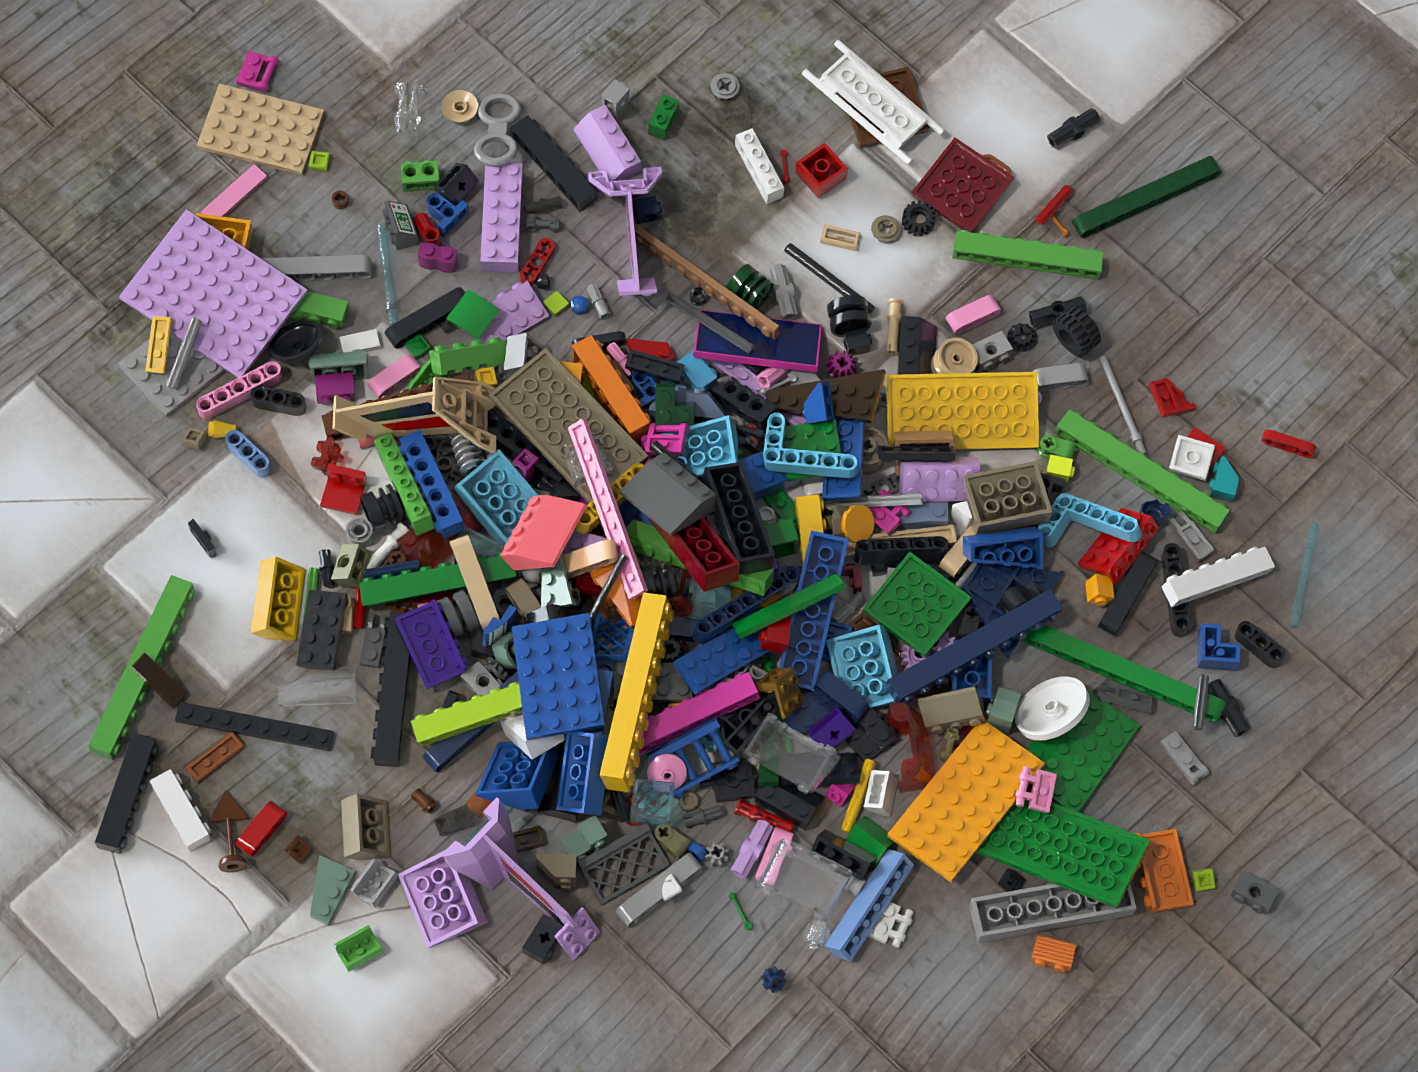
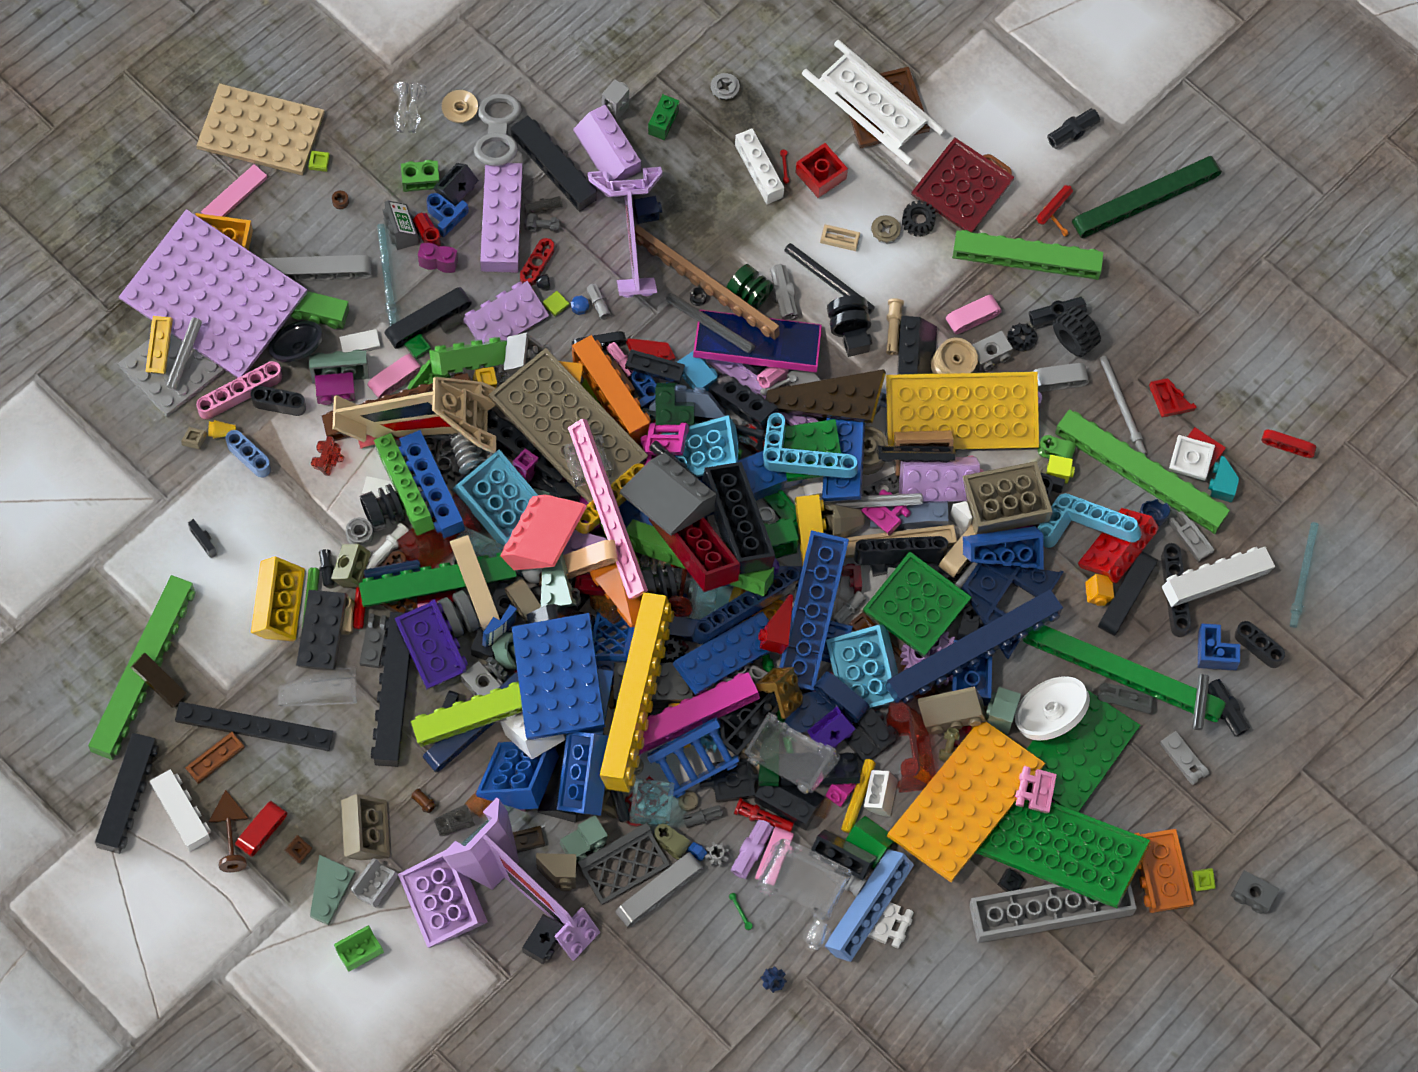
dark pink plate [236,51,280,92] -> none
red bracket [320,464,367,515] -> none
green slope [446,289,500,340] -> none
black bar [589,554,628,624] -> none
bright pink dish [647,754,687,792] -> none
white tile [662,874,682,902] -> none
green tile [732,573,845,639] -> none
blue slope [803,381,835,423] -> none
magenta gear [826,350,858,378] -> none
light orange tile [841,504,874,543] -> none
black pin [1001,581,1043,612] -> none
orange brick [1030,934,1076,973] -> none

